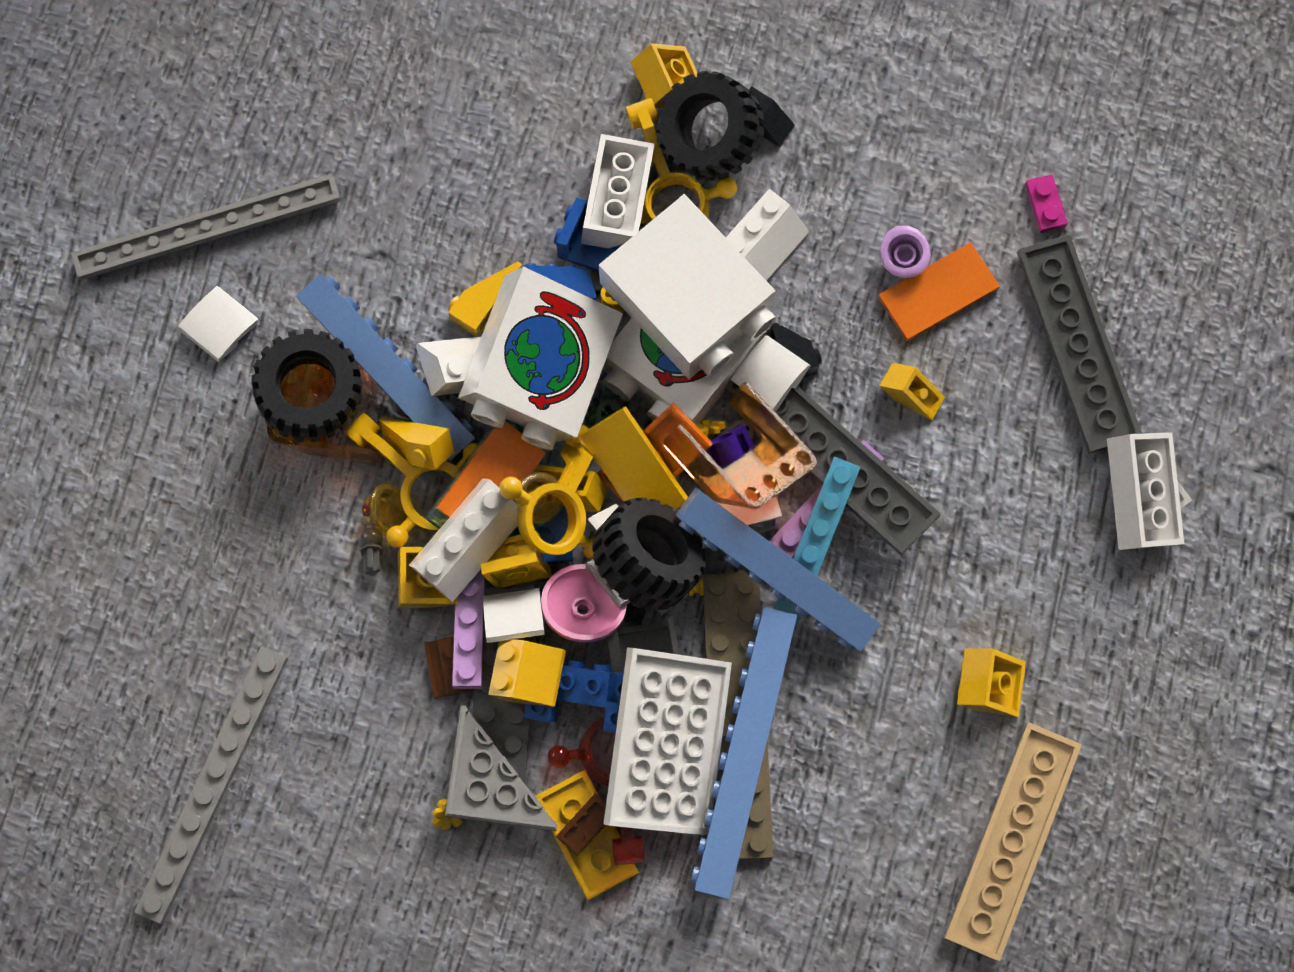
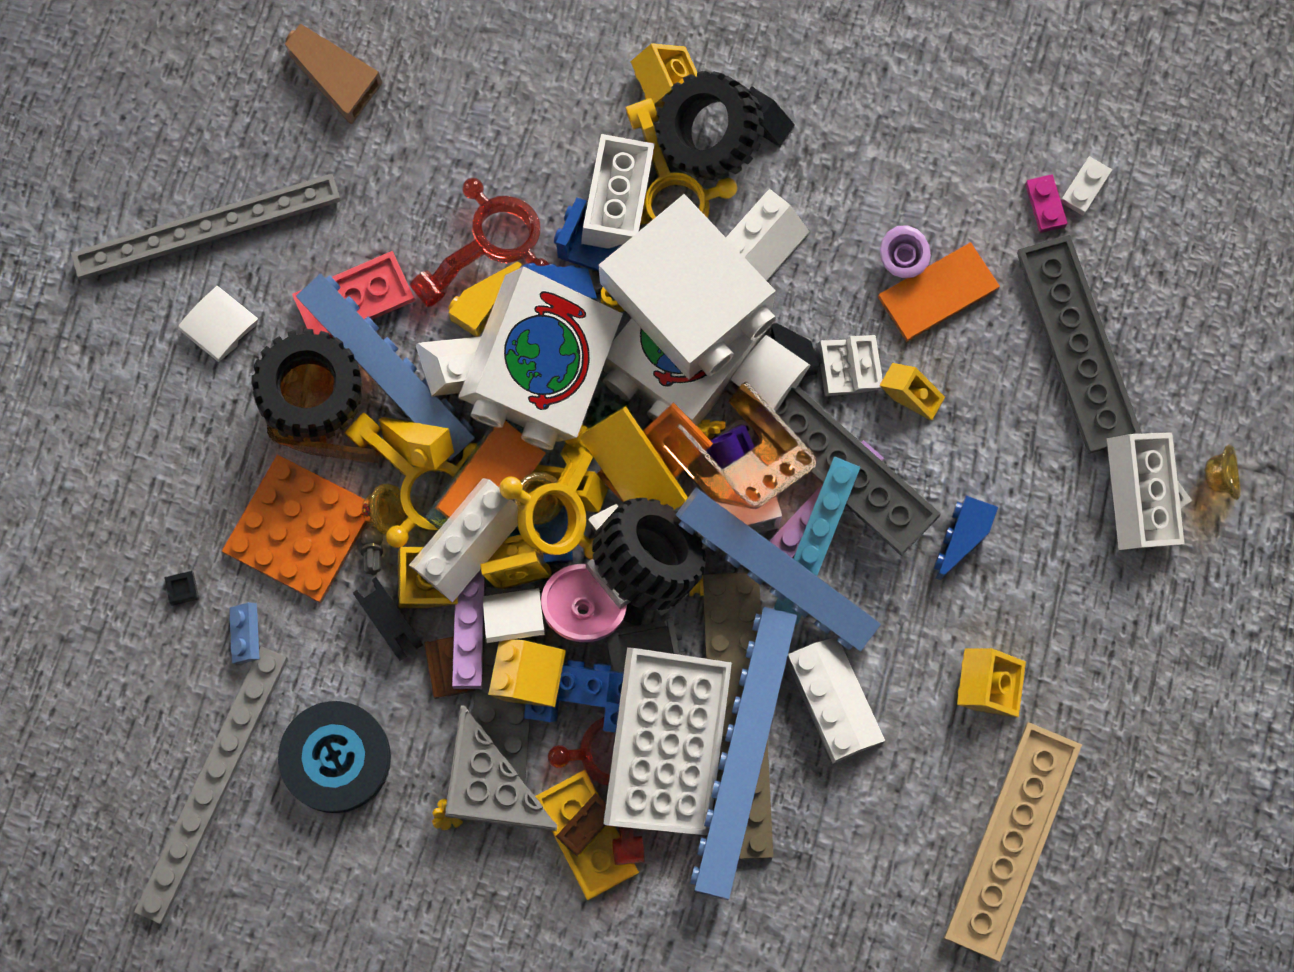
none -> black tile [164,571,199,606]
none -> orange plate [222,454,376,603]
none -> medium blue plate [229,602,260,664]
none -> black wheel [278,701,391,813]
none -> medium nougat slope [285,24,382,124]
none -> coral plate [292,251,415,338]
none -> black piece [353,577,423,661]
none -> clear red piece [410,178,549,307]
none -> white slope [786,637,885,764]
none -> white slope [817,335,883,396]
none -> blue slope [934,495,998,580]
none -> white plate [1061,156,1112,216]
none -> clear yellow hat [1204,444,1241,500]

